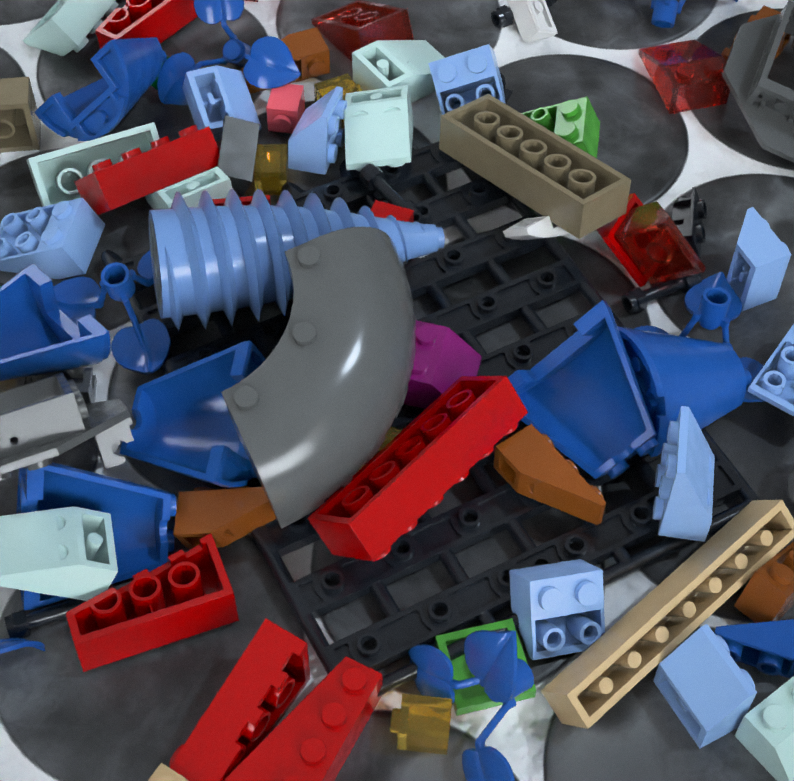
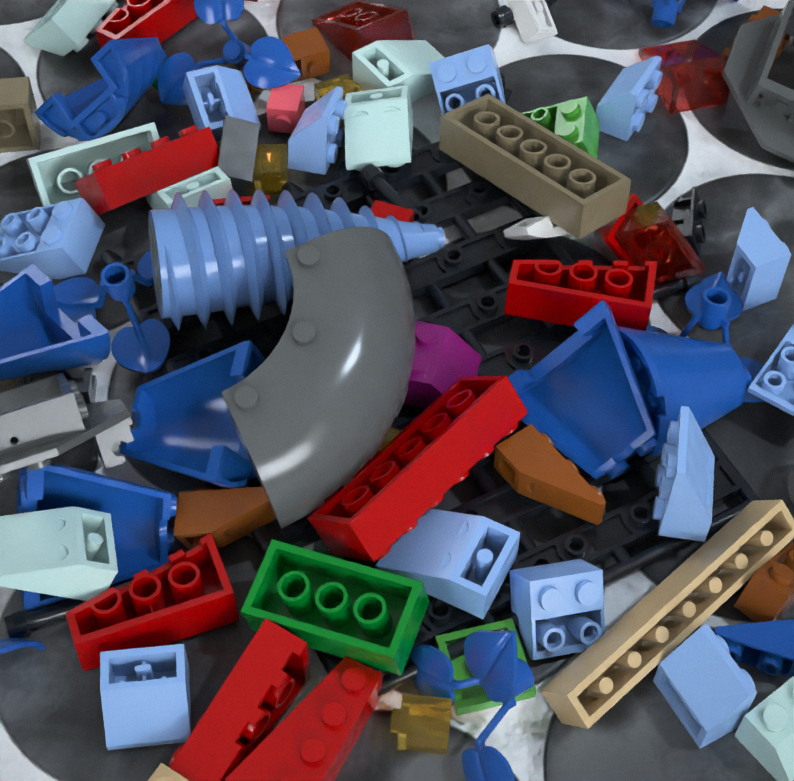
none -> light blue slope [100,644,192,750]
none -> green brick [240,539,429,676]
none -> light blue slope [376,509,520,619]
none -> red wedge [504,260,657,331]
none -> light blue slope [596,56,663,141]

